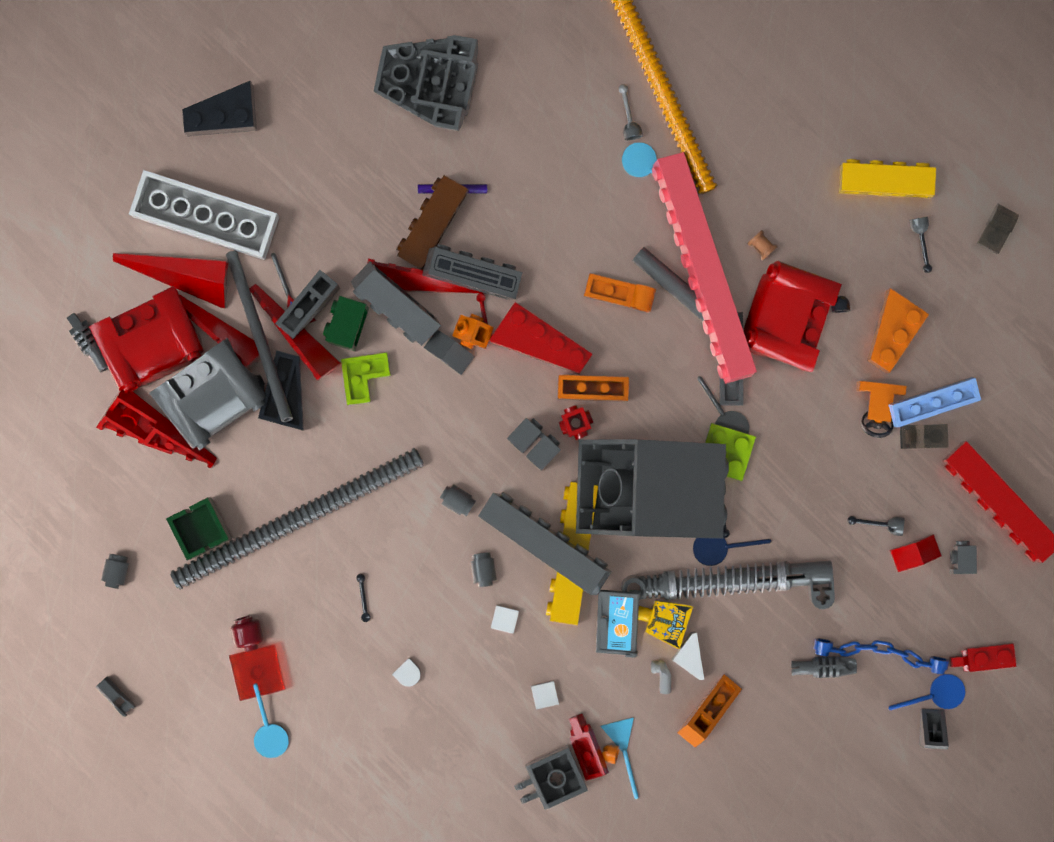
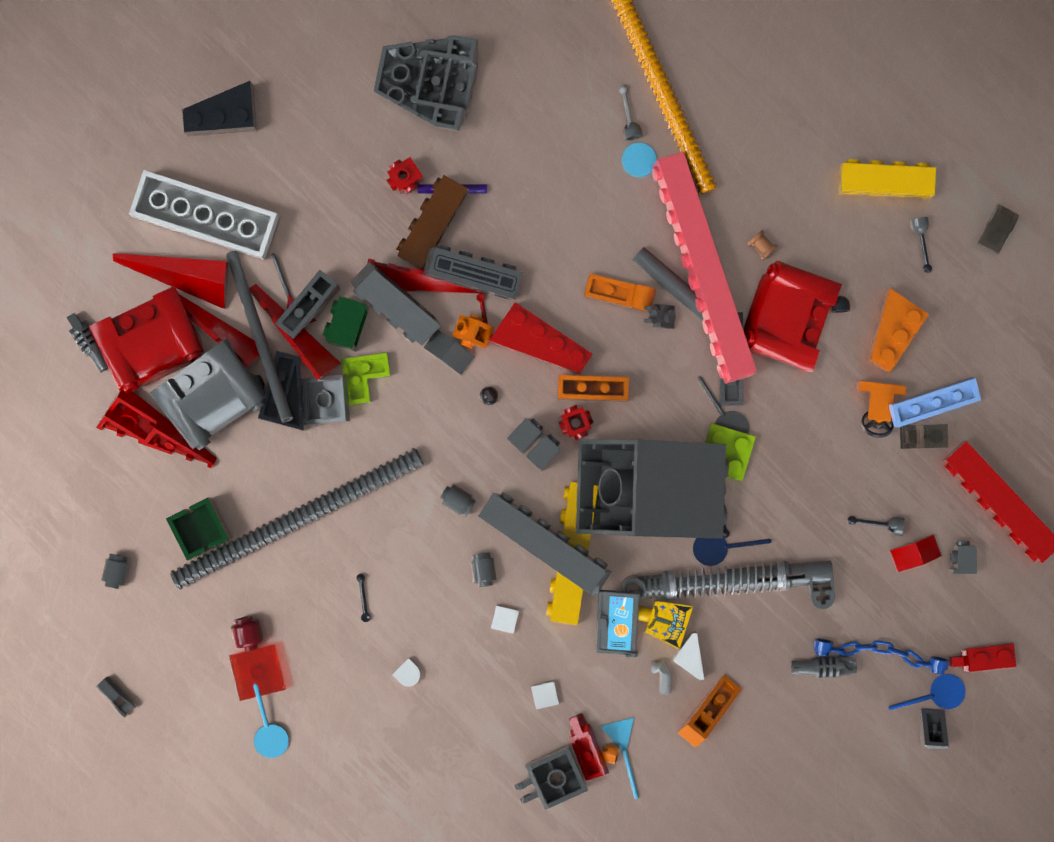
none -> dark grey plate [301,374,350,425]
none -> red brick [386,157,424,194]
none -> black hinge [480,387,498,405]
none -> dark grey plate [644,304,676,329]

